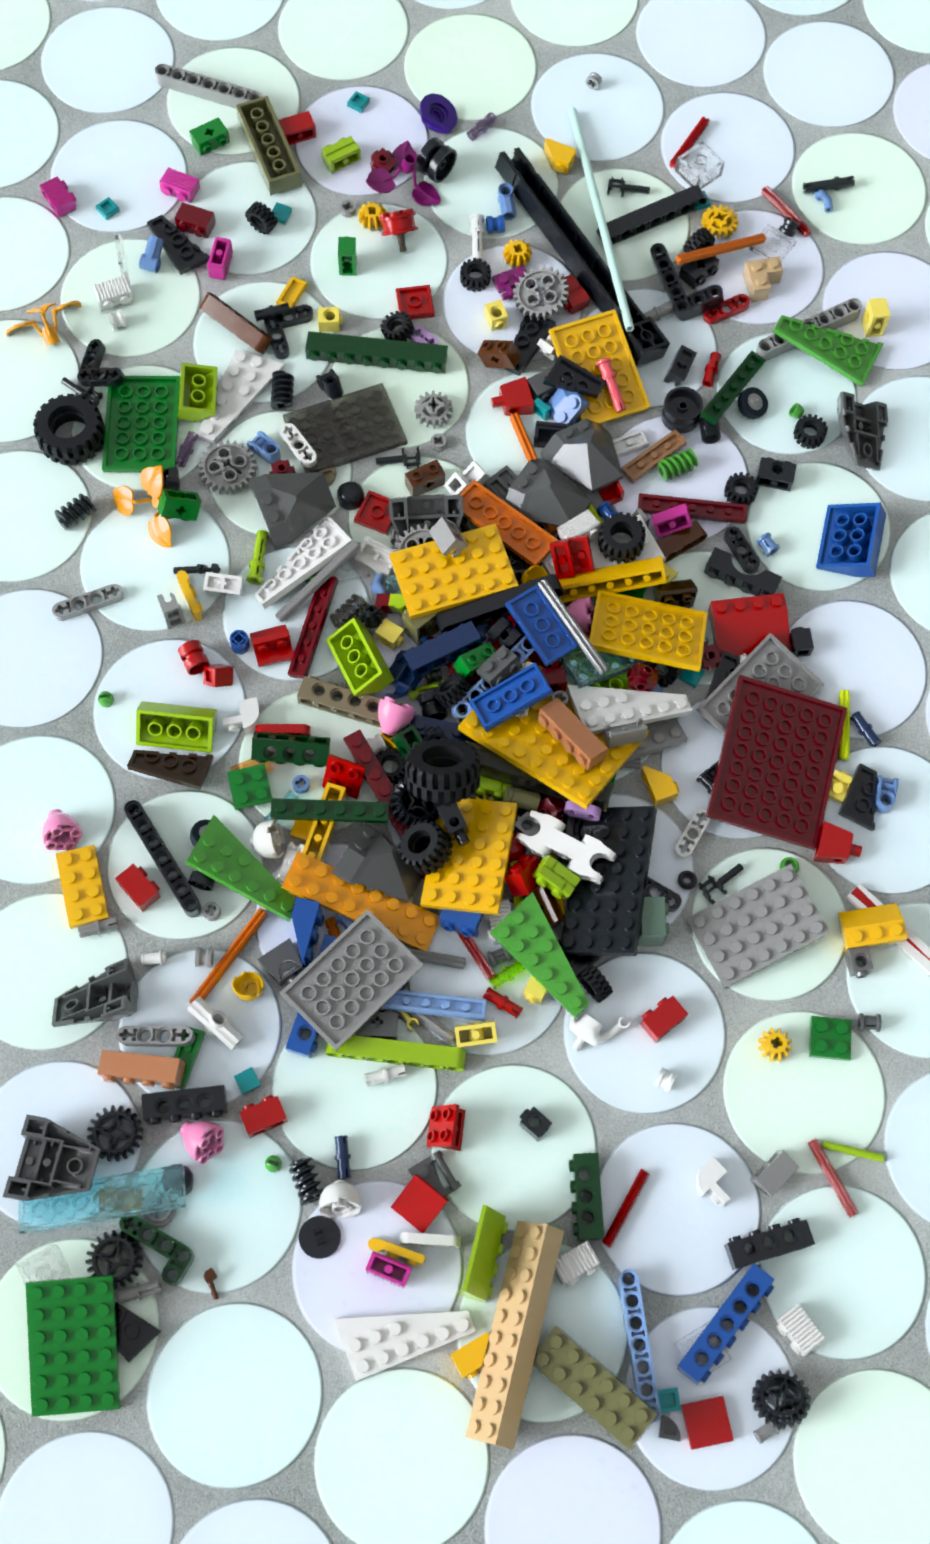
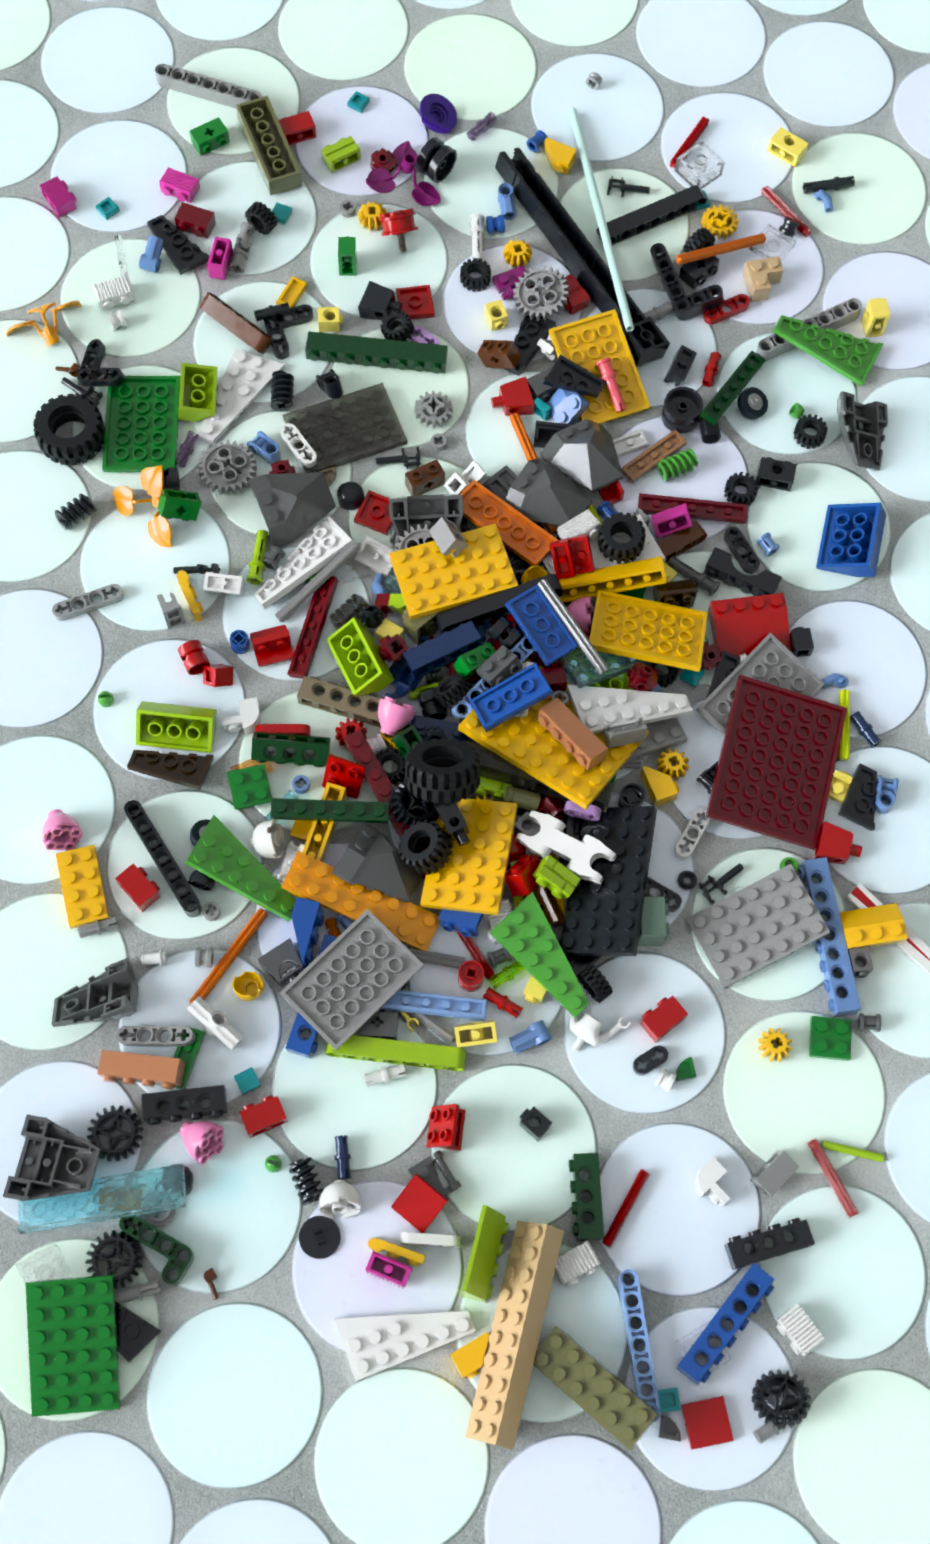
none -> reddish brown hand [55,363,80,377]
none -> light grey piece [229,222,255,273]
none -> dark grey bush [263,546,286,571]
none -> red gear [335,718,367,750]
none -> black torso [358,281,402,320]
none -> dark red brick [377,634,409,663]
none -> red wheel [458,960,484,992]
none -> medium blue piece [509,1020,552,1055]
none -> blue bush [526,130,548,153]
none -> black wheel [618,783,645,807]
none -> black beam [633,1045,668,1076]
none -> yellow gear [657,748,689,781]
none -> dark grey pin [667,556,720,596]
none -> green tile [676,1057,696,1082]
none -> light yellow brick [767,127,809,167]
none -> medium blue brick [798,857,861,1017]
none -> medium blue arm [821,673,849,689]

